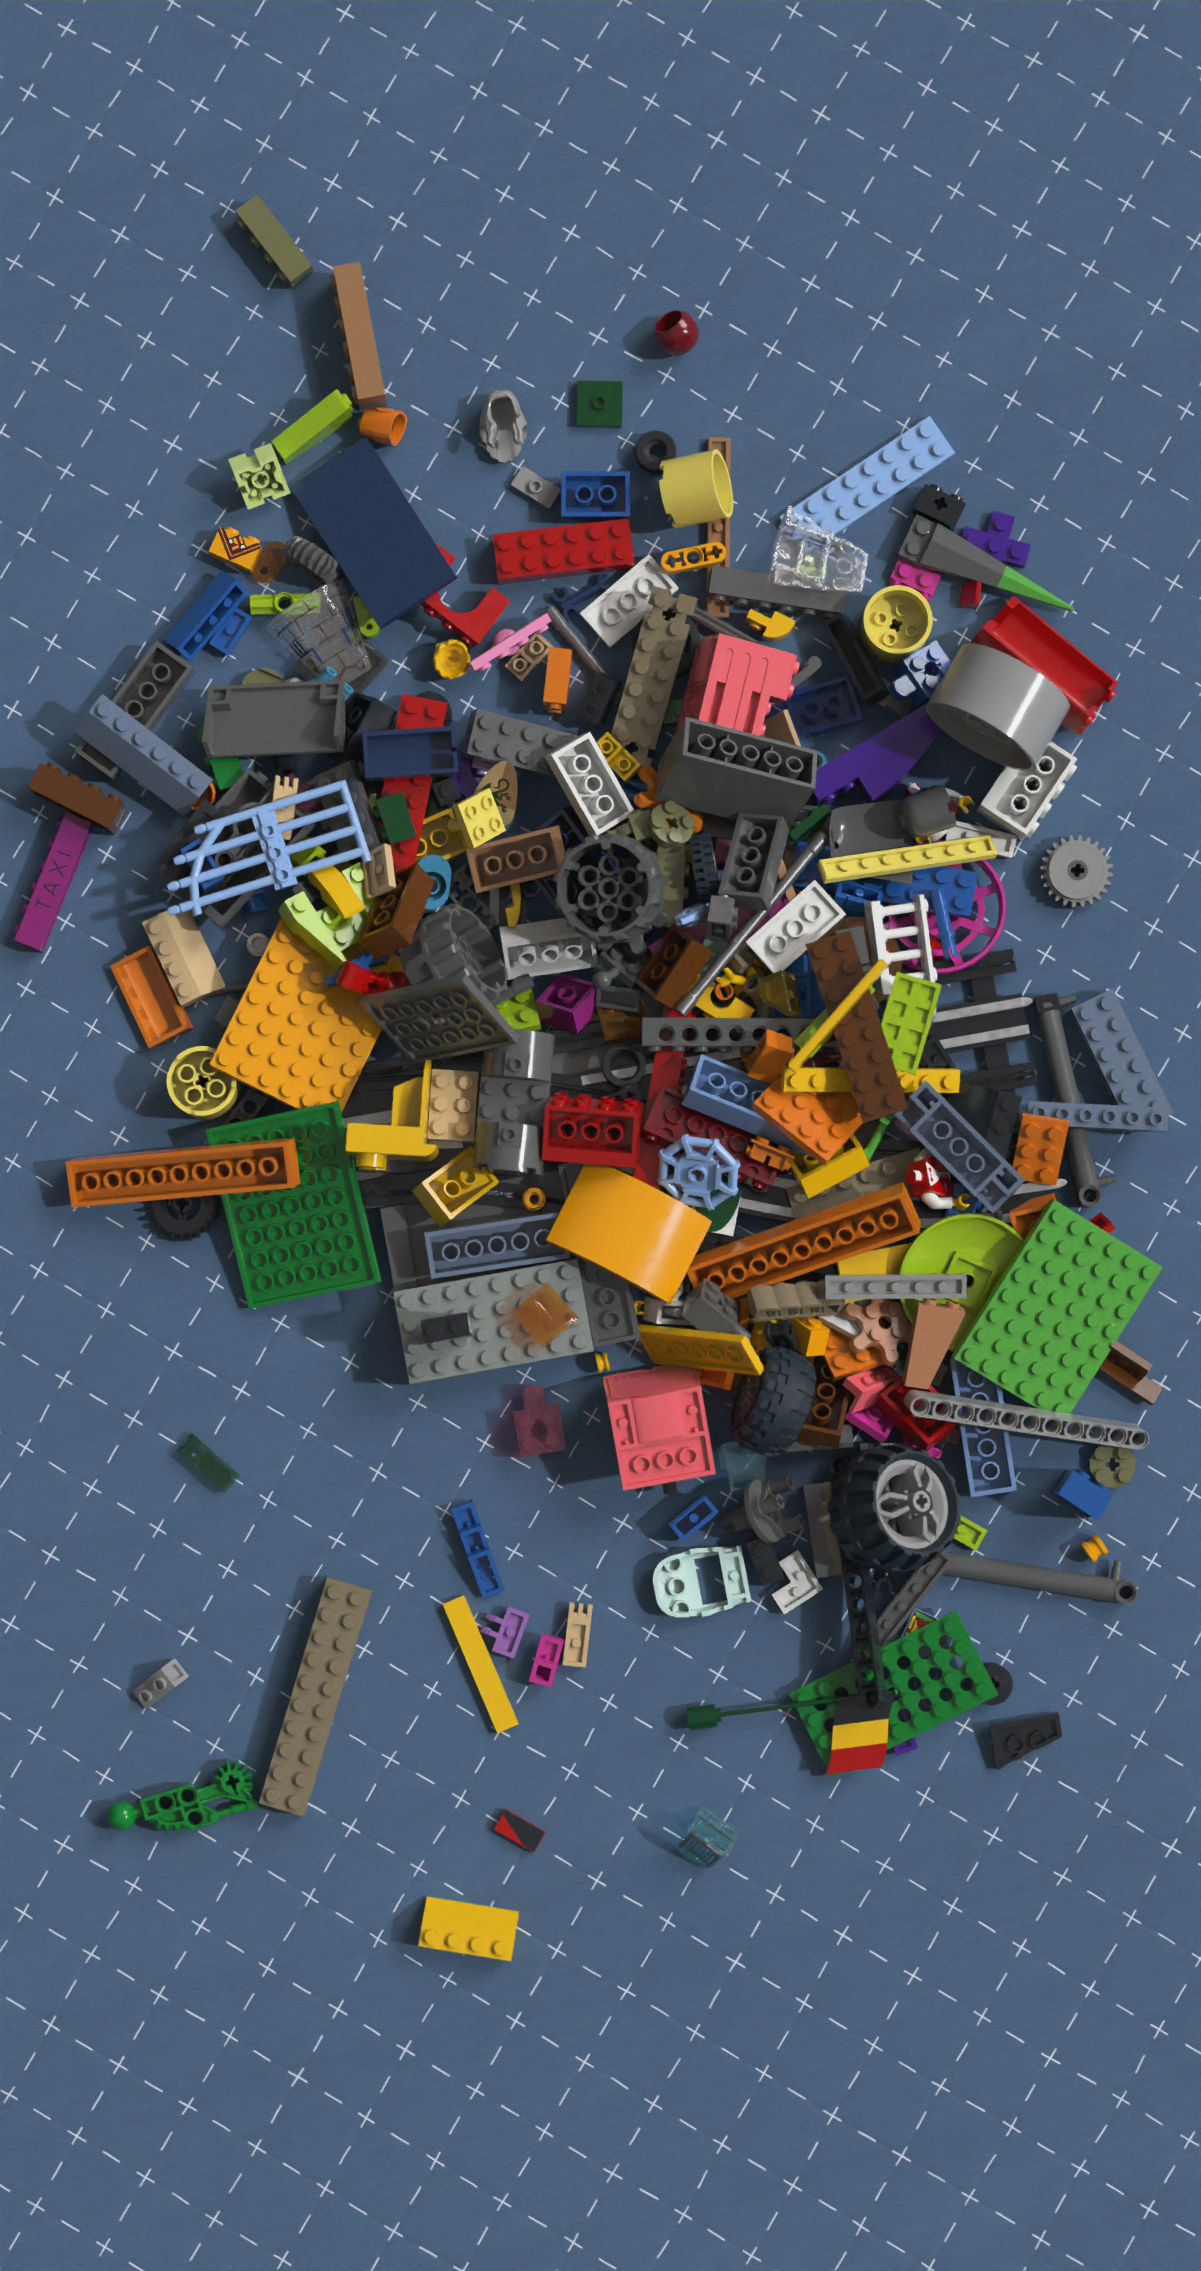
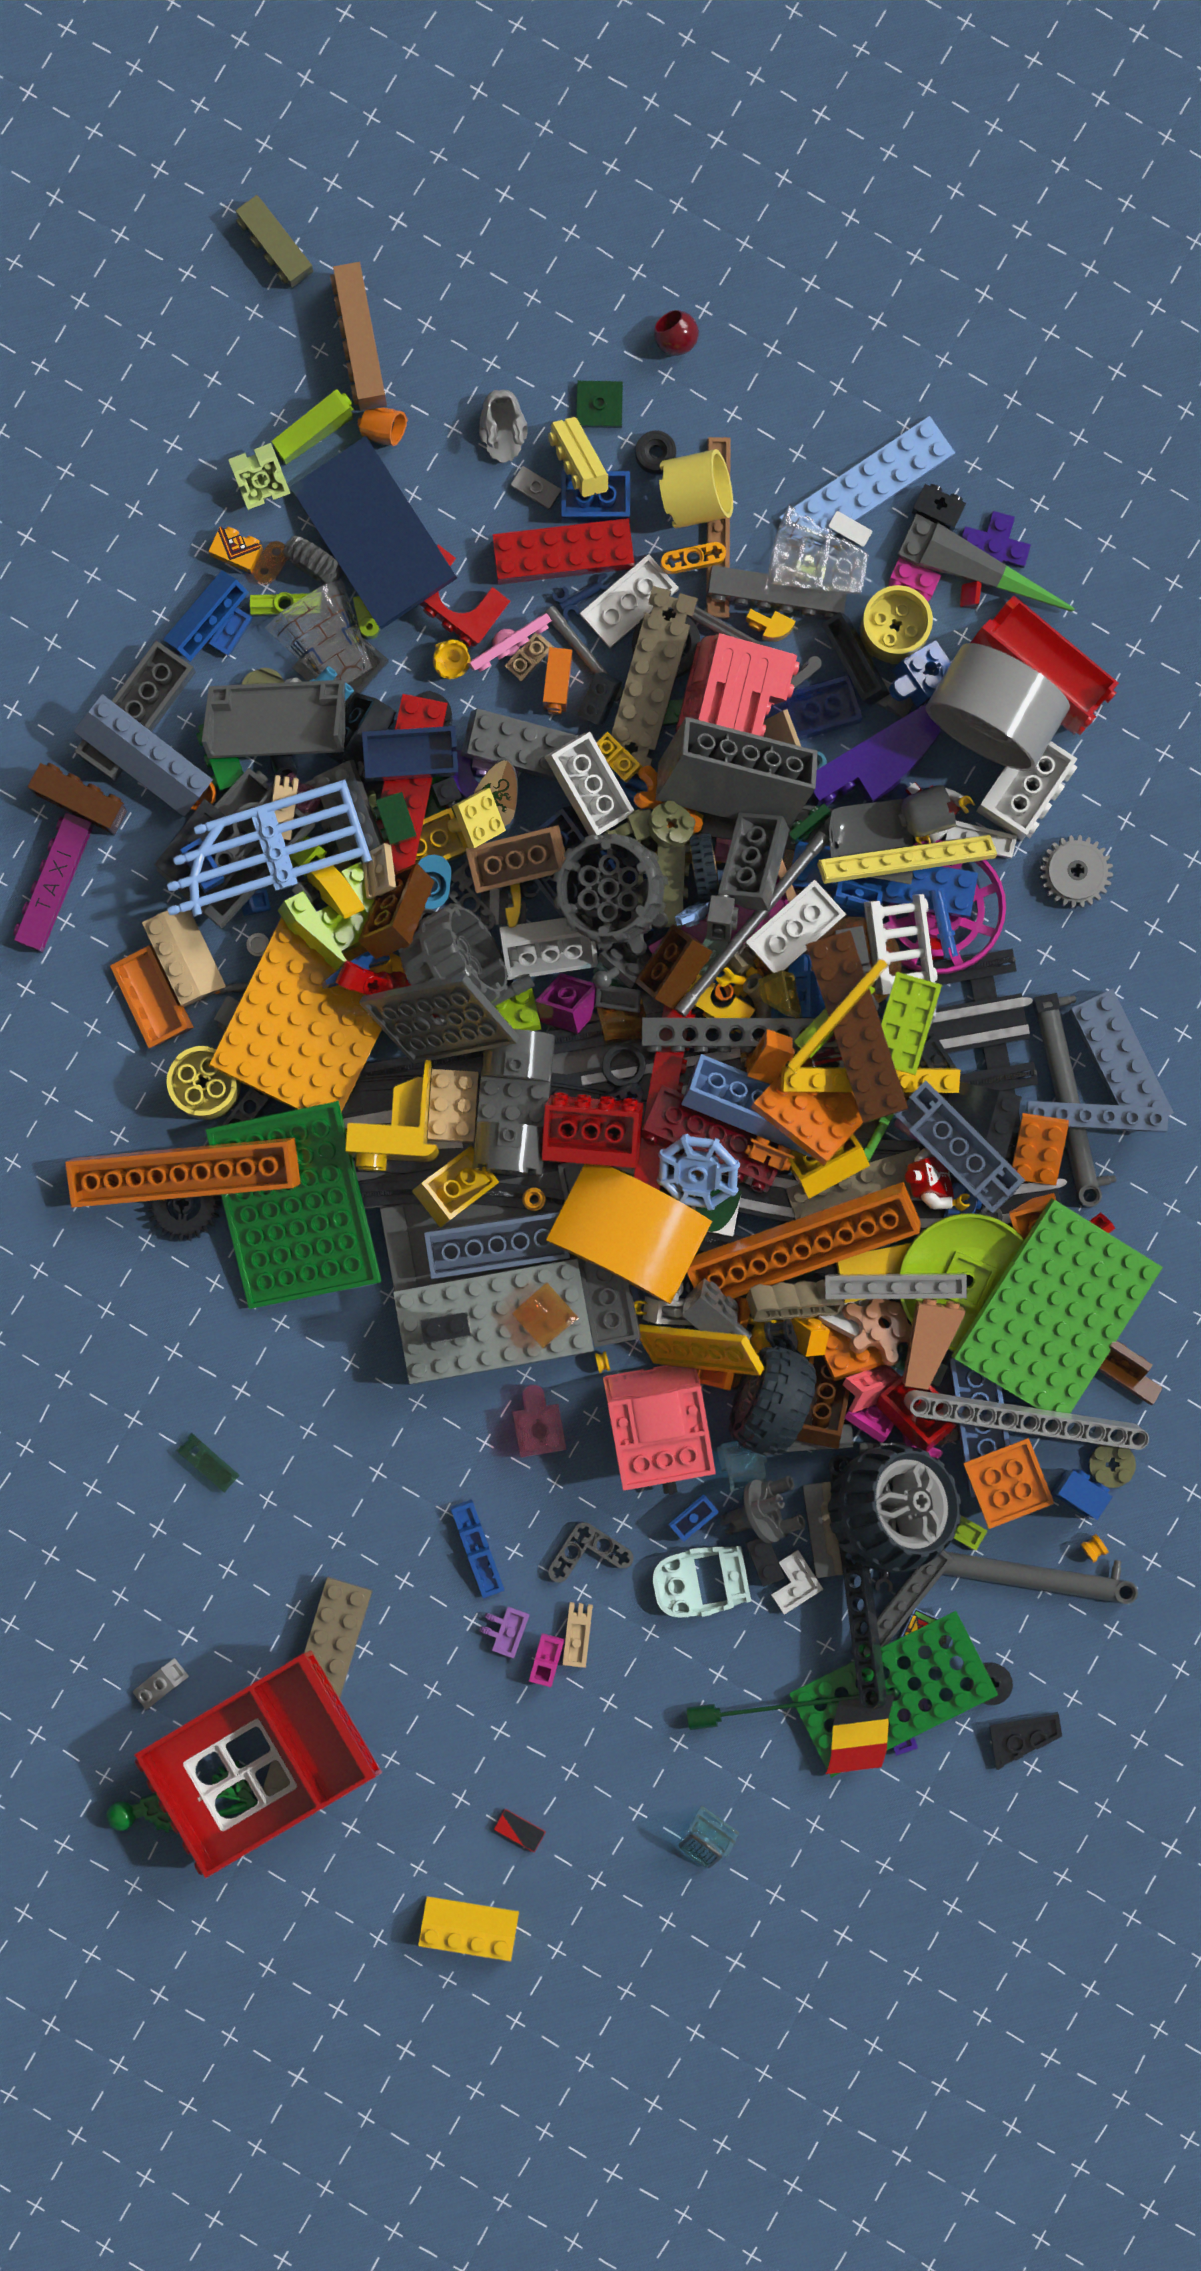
yellow tile [443,1595,519,1734] -> none
none -> red panel [134,1650,382,1878]
none -> light yellow brick [548,417,608,497]
none -> dark grey beam [549,1522,633,1582]
none -> white sticker [829,511,872,547]
none -> orange plate [963,1438,1054,1529]

